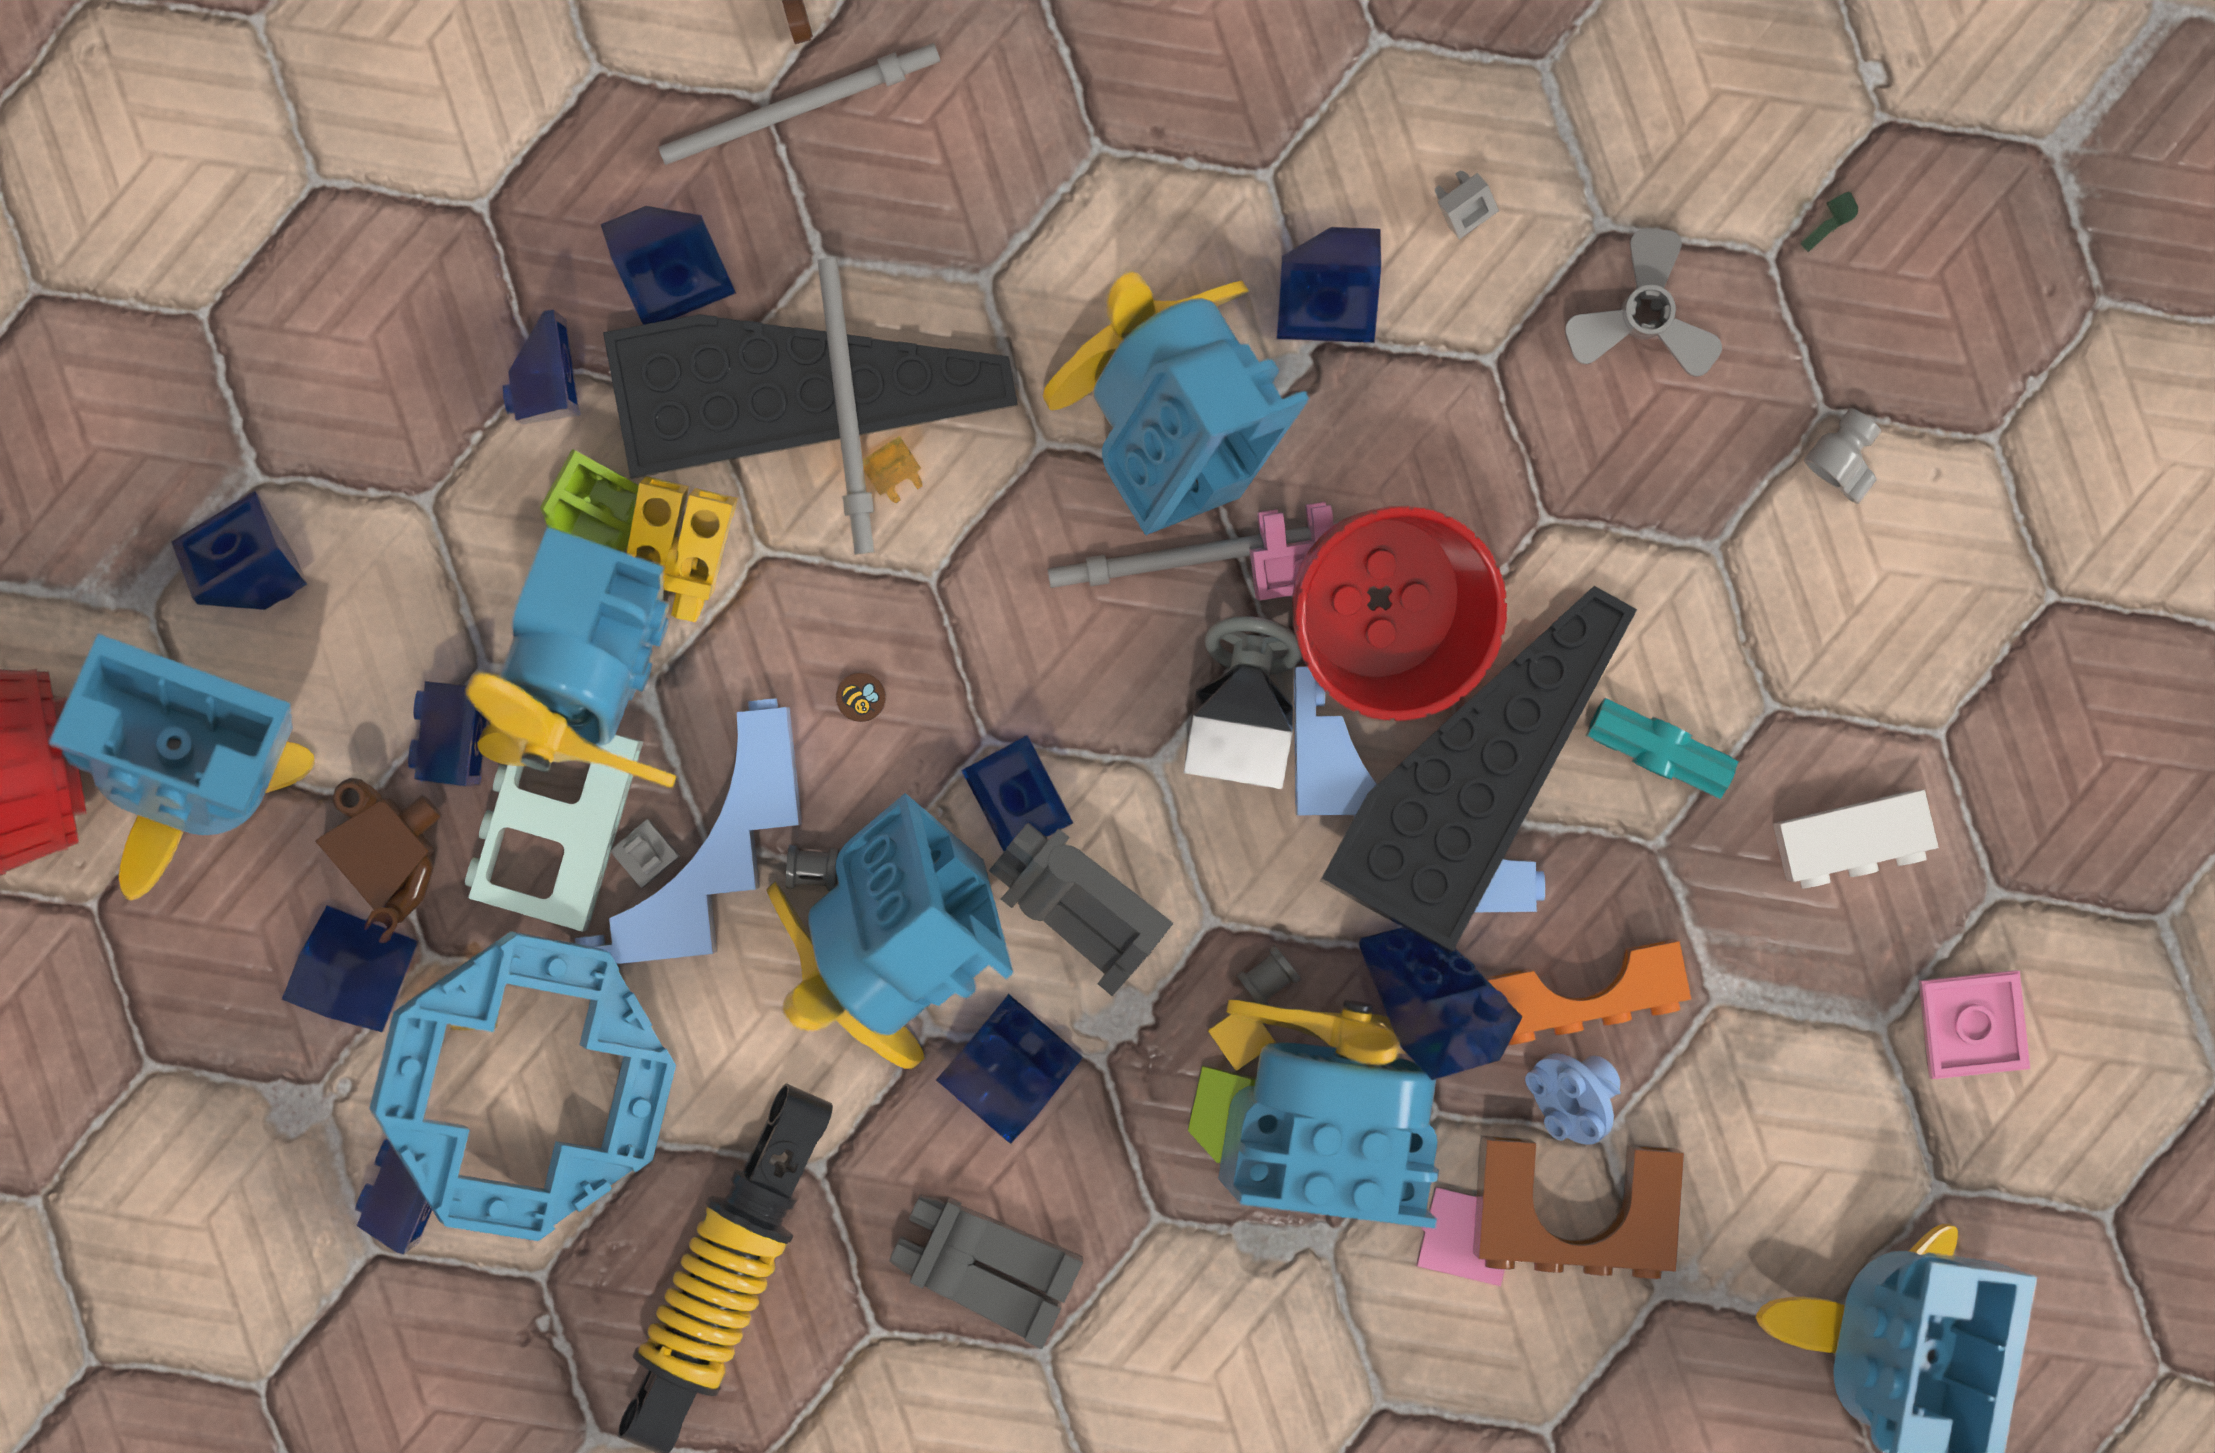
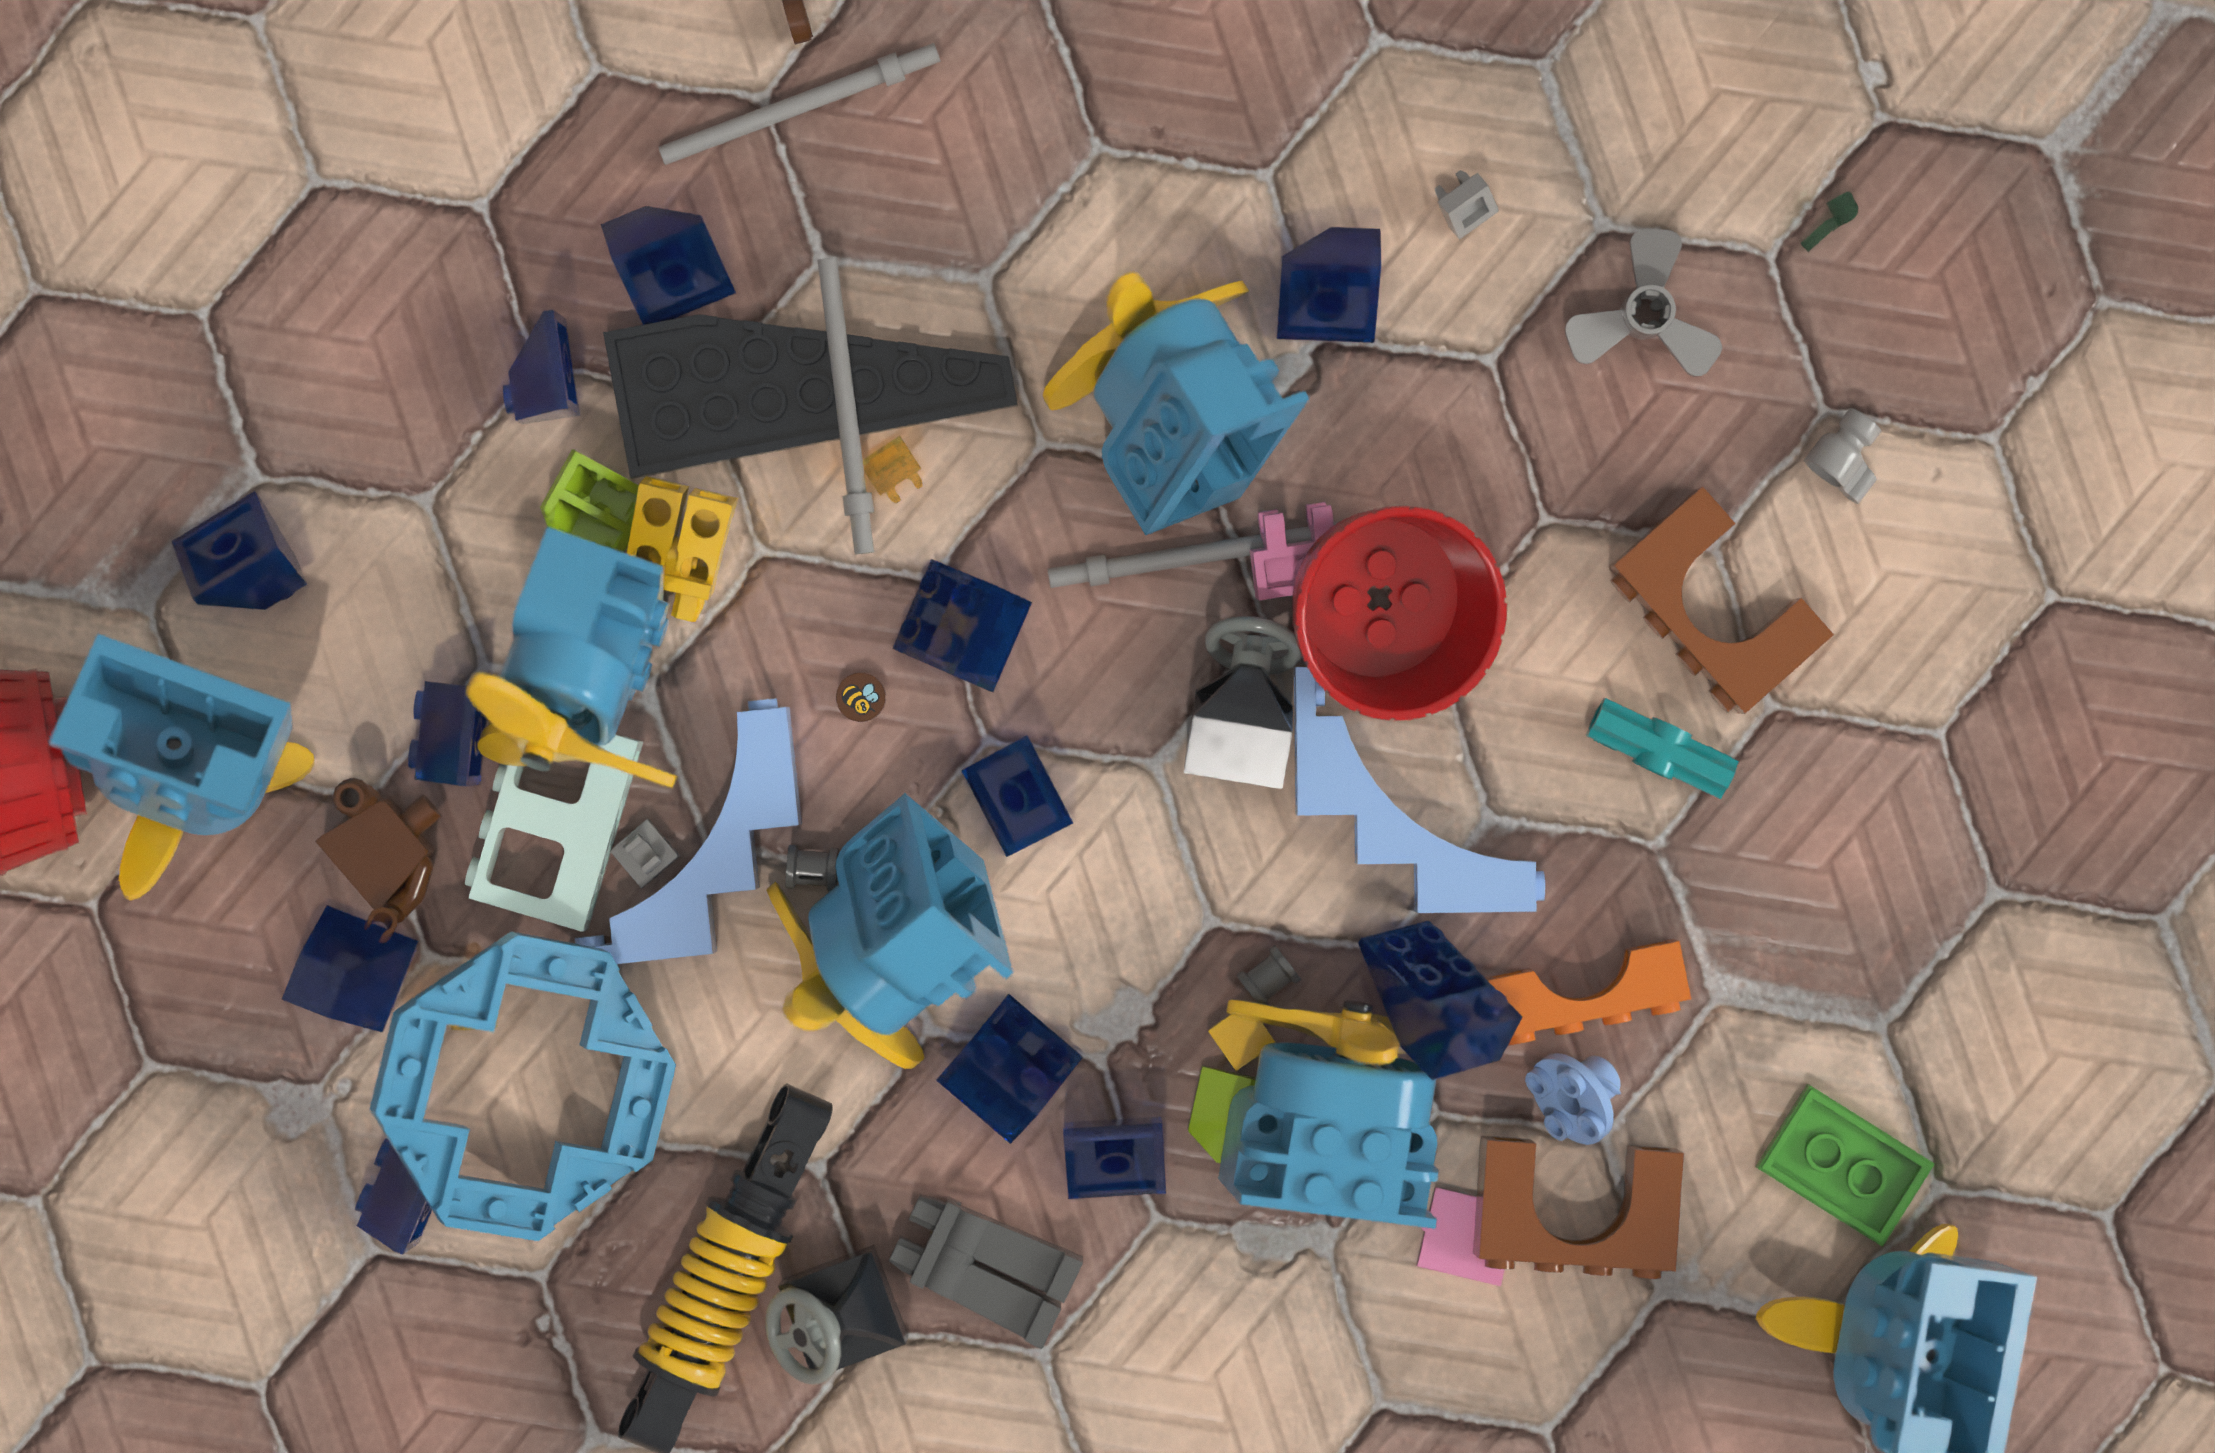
dark grey hips [989,823,1174,996] -> none
black wing [1320,586,1637,954] -> none
white brick [1773,789,1939,889] -> none
bright pink plate [1918,970,2030,1079] -> none
none -> black piece [765,1245,908,1384]
none -> clear blue slope [892,559,1032,692]
none -> clear blue slope [1063,1117,1166,1199]
none -> dark orange arch [1609,487,1834,714]
none -> bright green tile [1755,1084,1935,1247]

